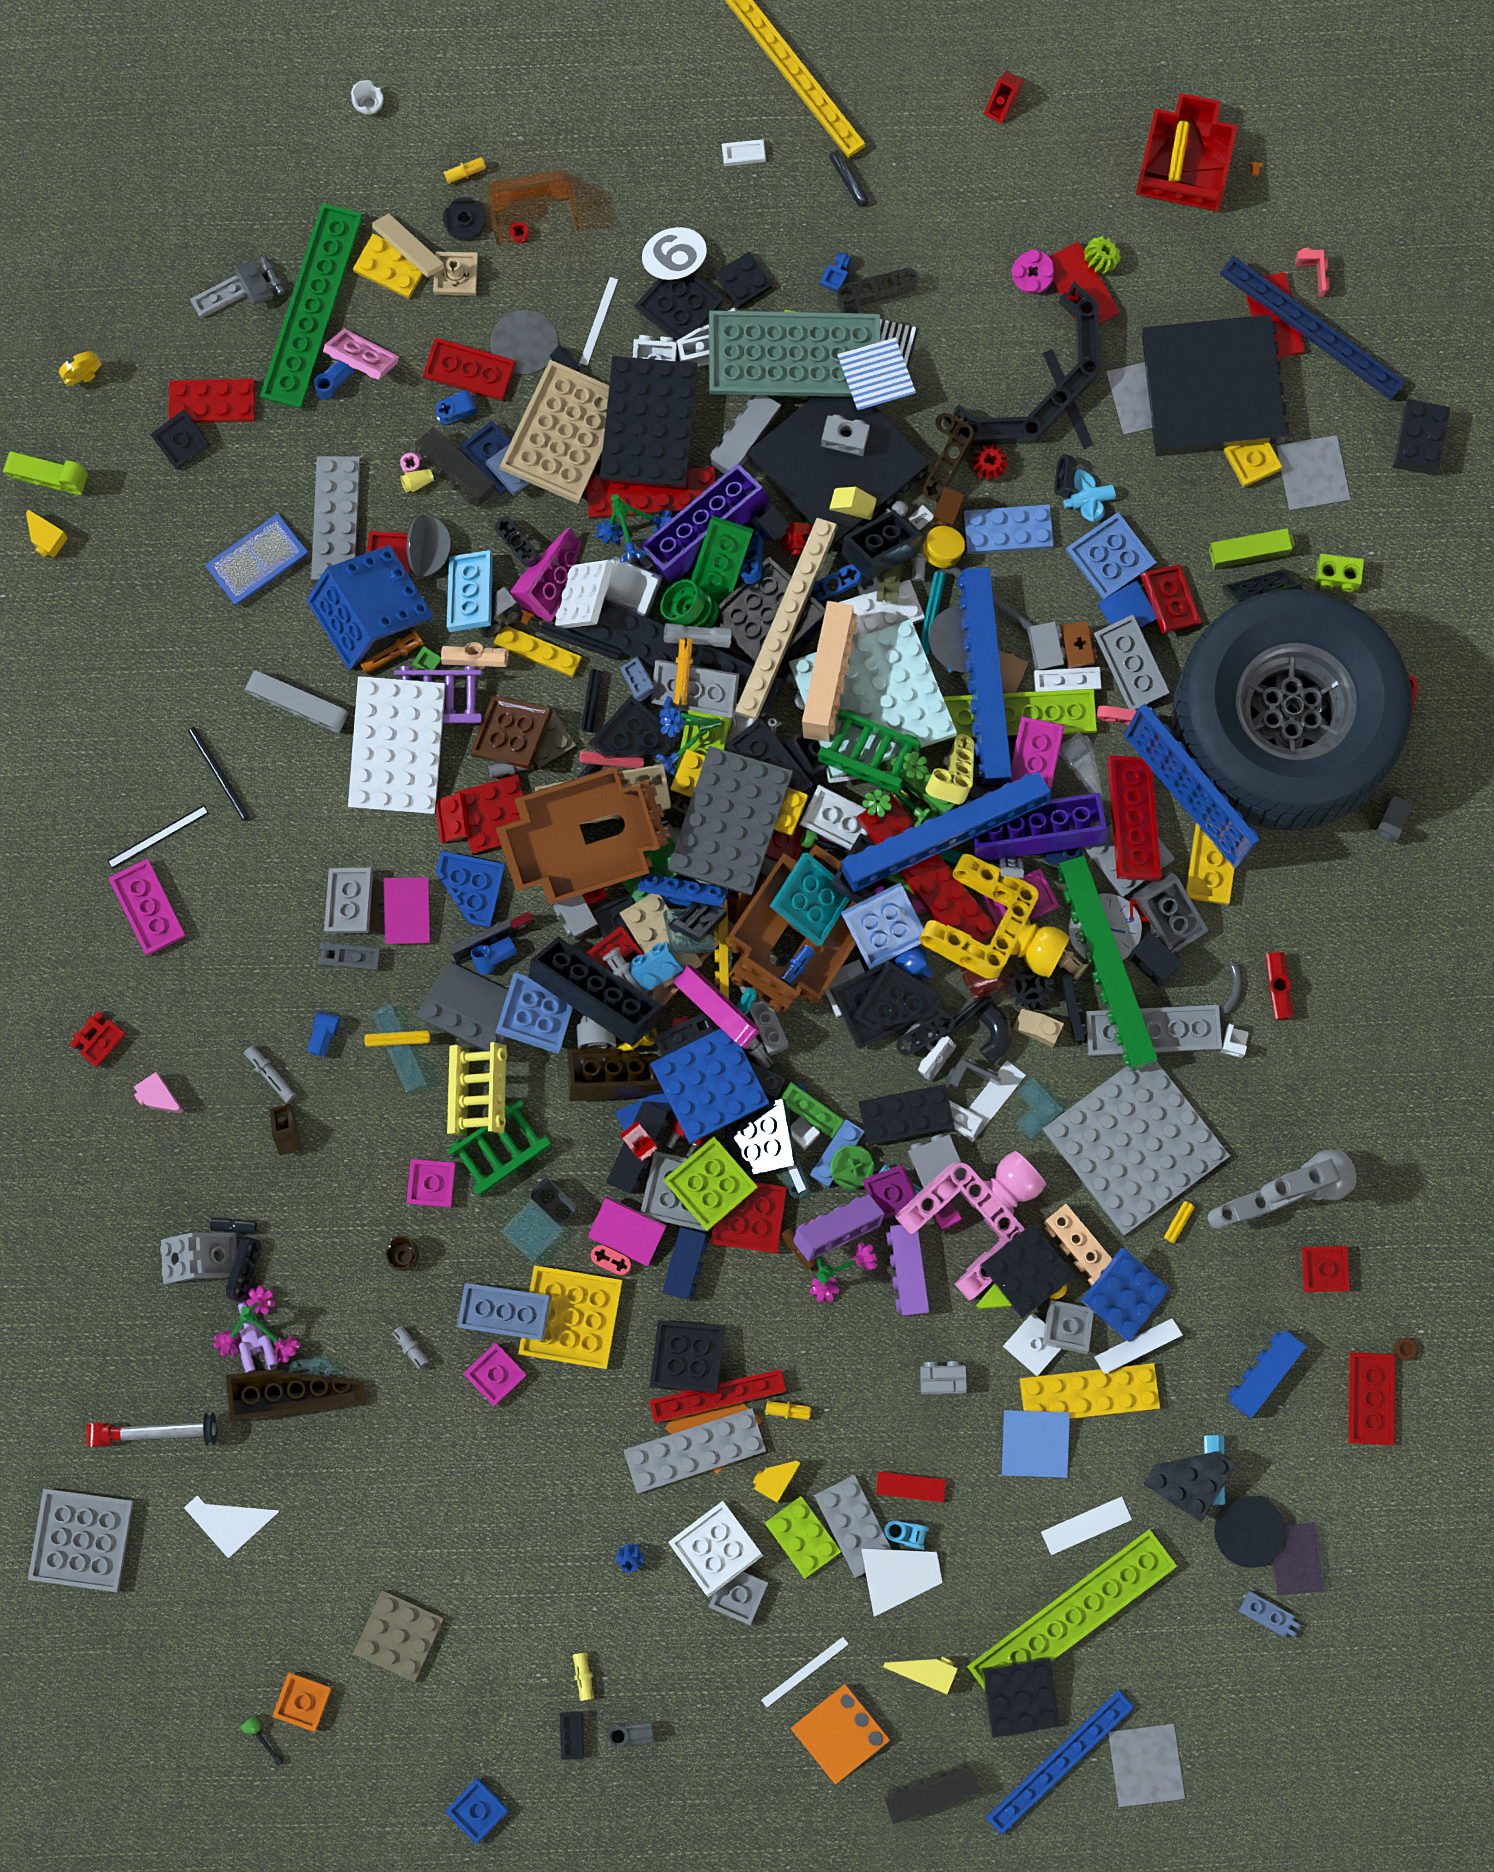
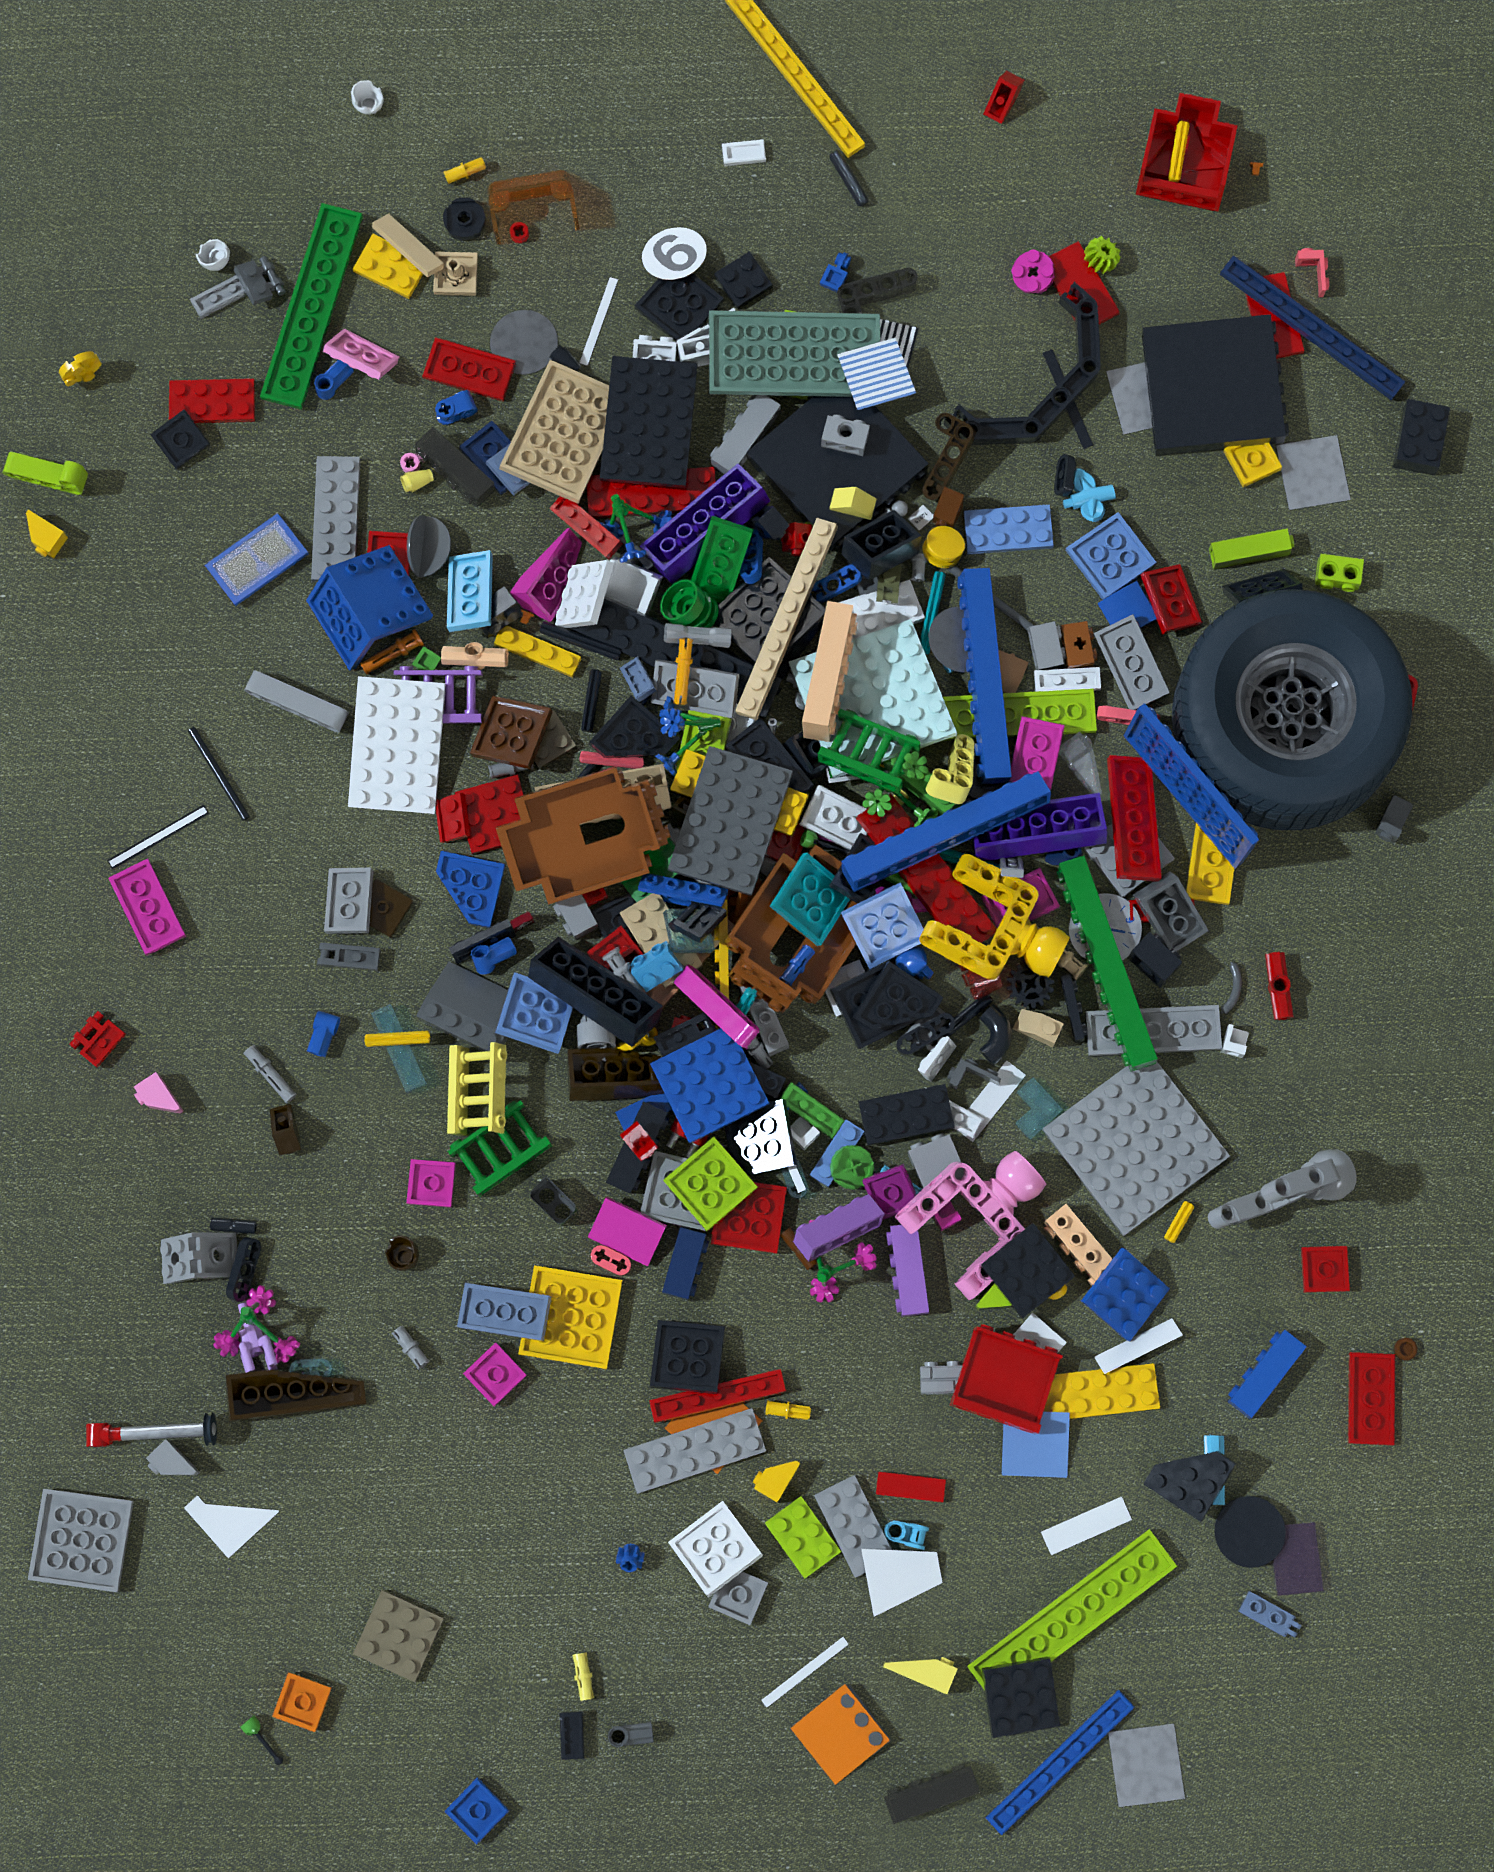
dark pink tile [383,877,430,944] -> none
black beam [495,517,540,567] -> none
clear light blue plate [501,1199,564,1263] -> none
red gear [972,444,1008,481] -> none
light grey plate [1043,1300,1094,1354] -> none
none -> light grey slope [146,1439,200,1476]
none -> white hair [196,239,230,271]
none -> red plate [549,496,623,560]
none -> red panel [949,1324,1063,1435]

